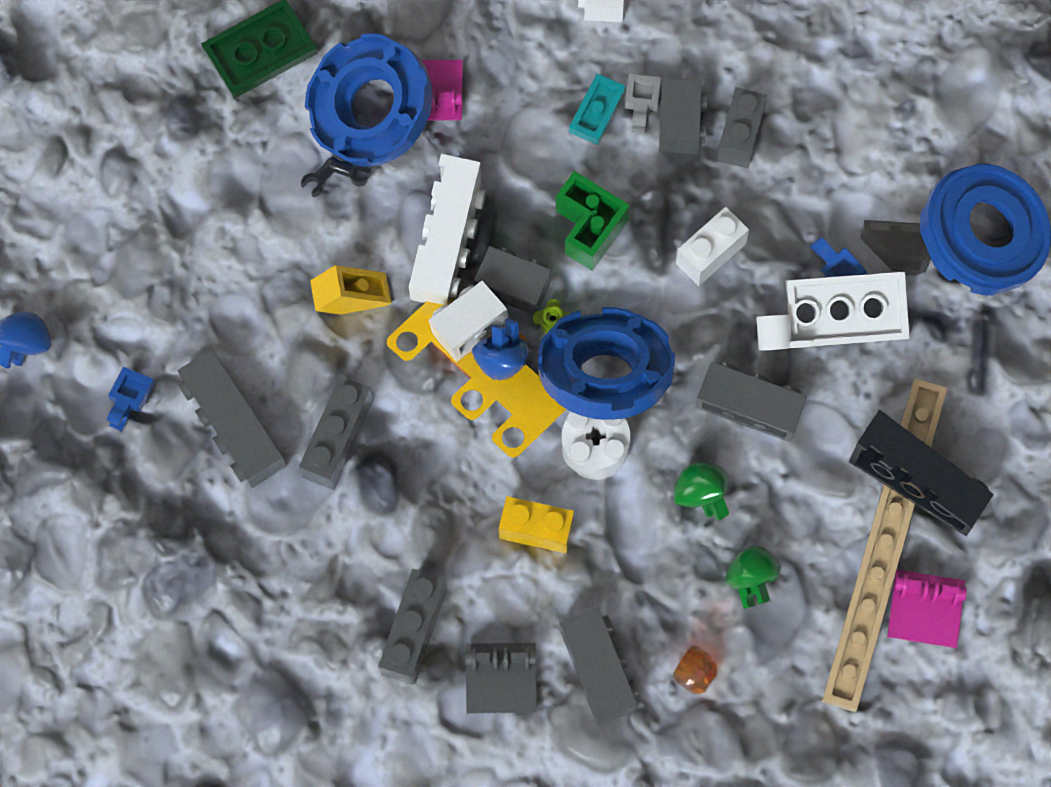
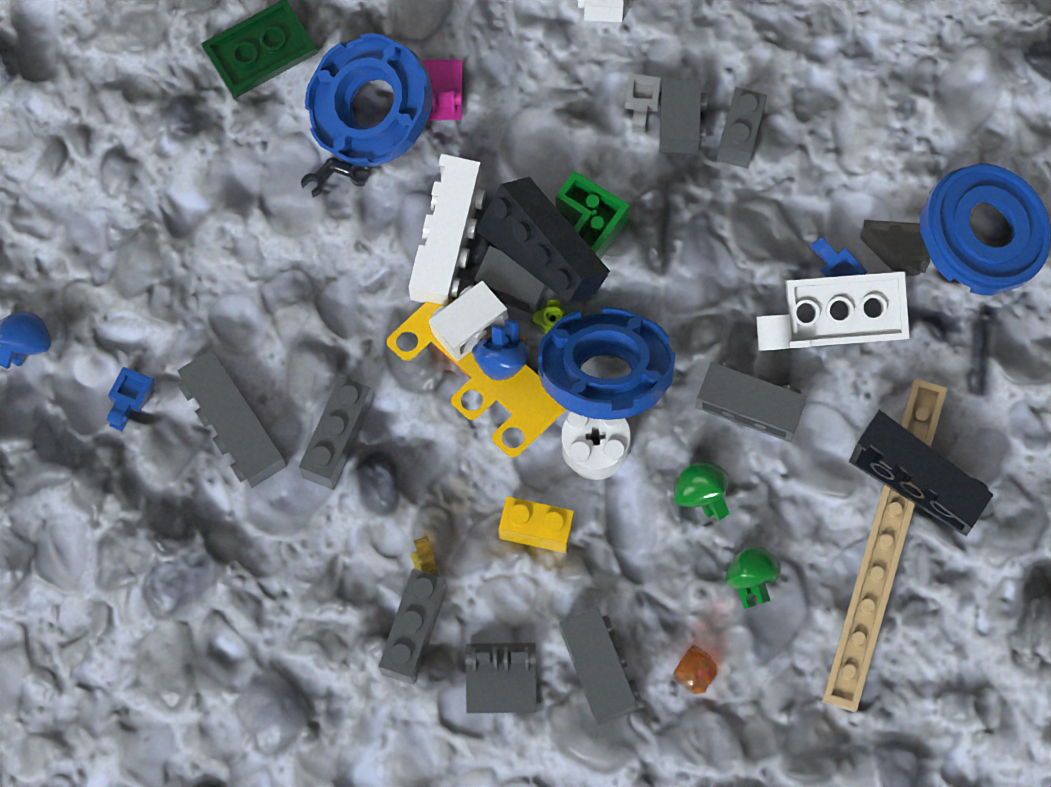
yellow slope [310,265,391,315] -> none
teal plate [569,74,626,145] -> none
white brick [676,207,749,286] -> none
dark pink hinge [887,569,967,649] -> none
none -> clear yellow plate [410,536,439,576]
none -> black wedge [475,177,610,303]

